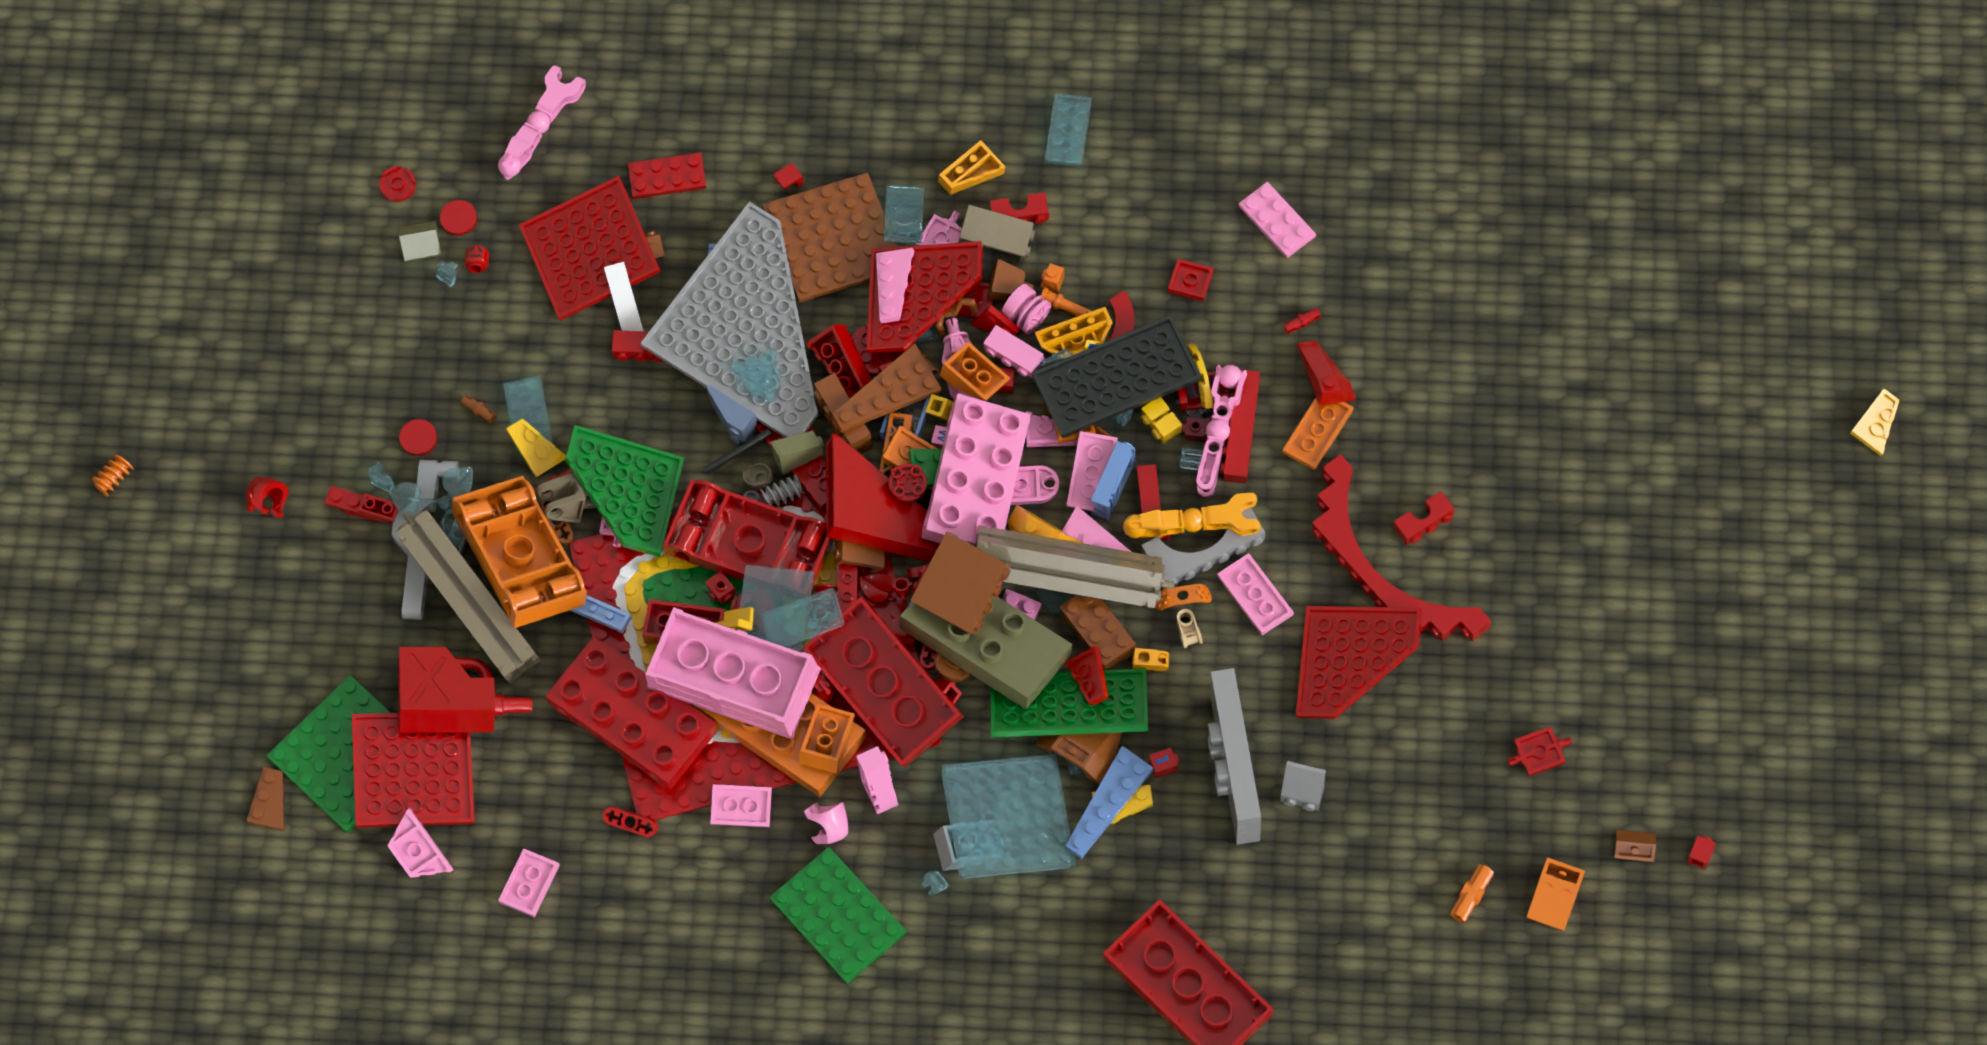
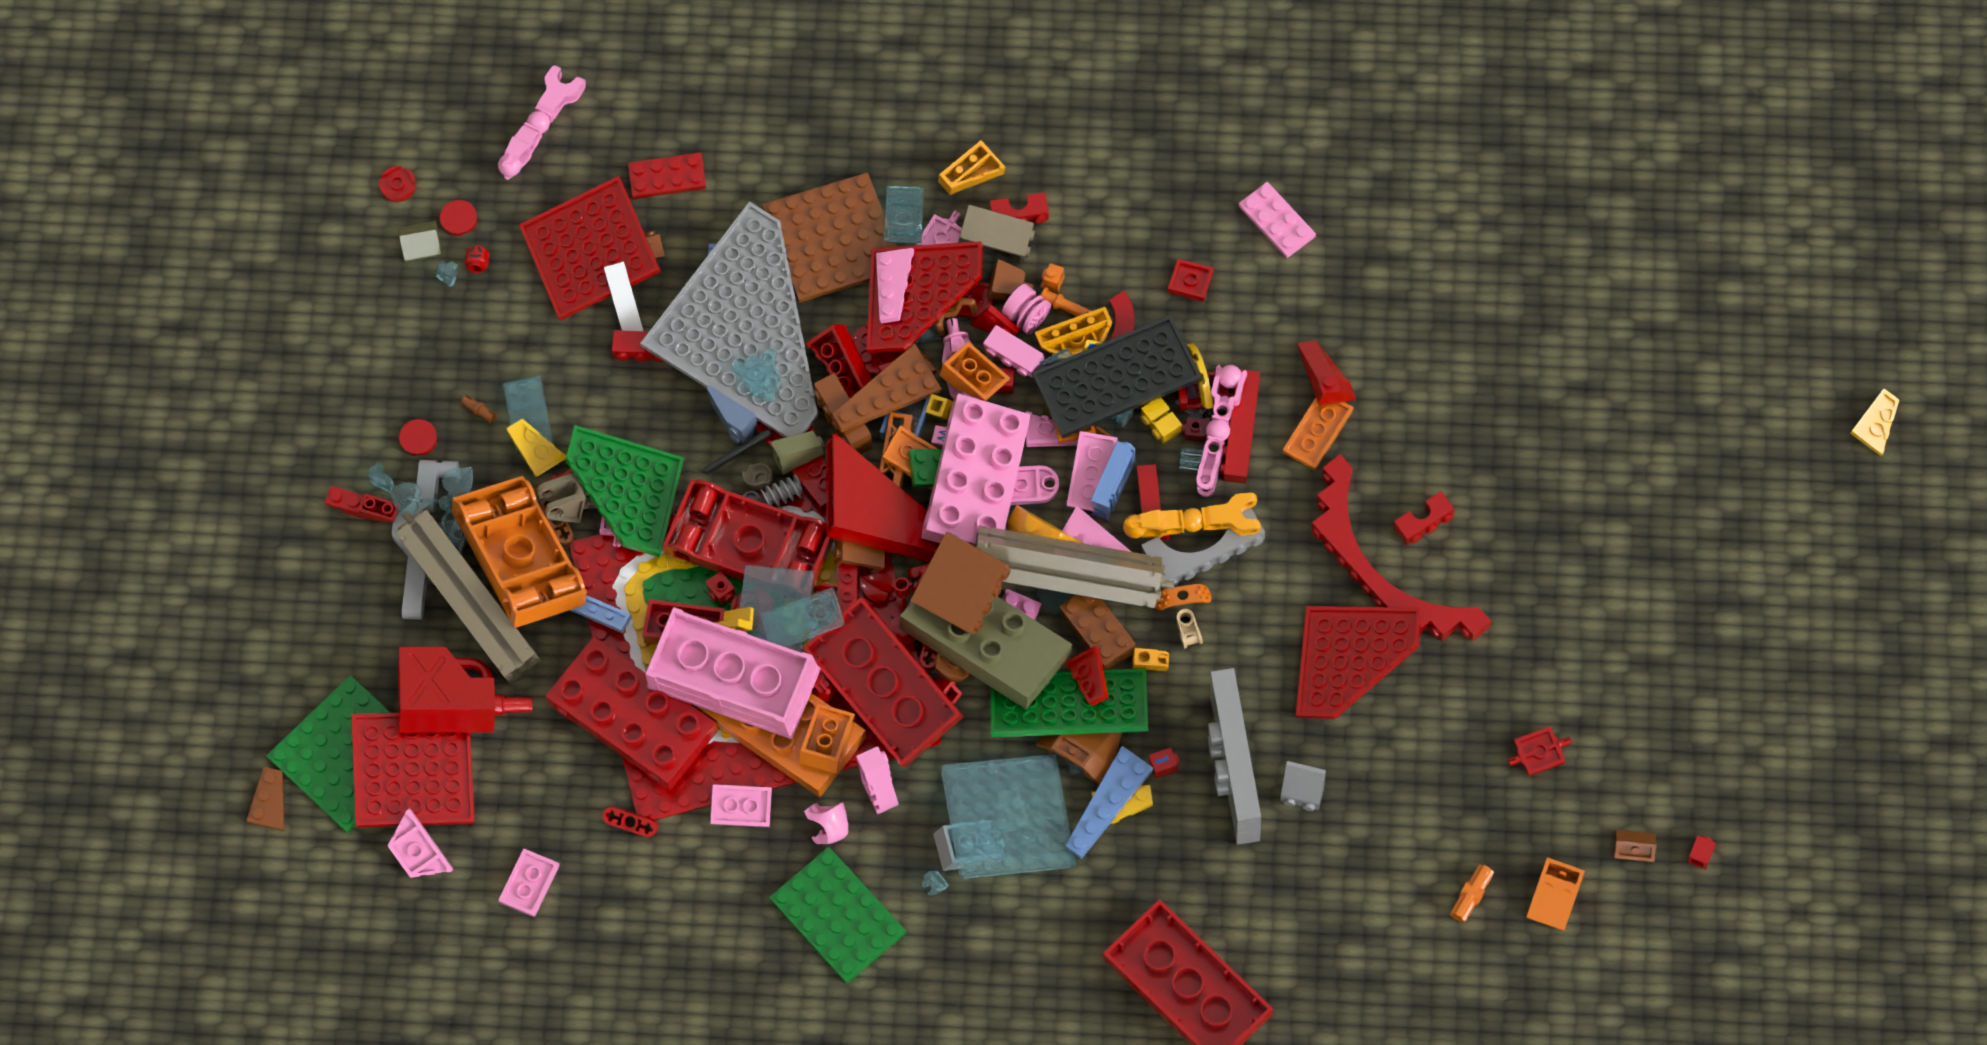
orange piece [92,454,134,497] -> none
red piece [246,476,289,518] -> none
red panel [774,163,804,189] -> none
red tile [888,464,927,502] -> none
clear light blue plate [1045,93,1092,167] -> none
bright pink plate [1217,553,1294,636] -> none
red pin [1283,307,1322,335] -> none

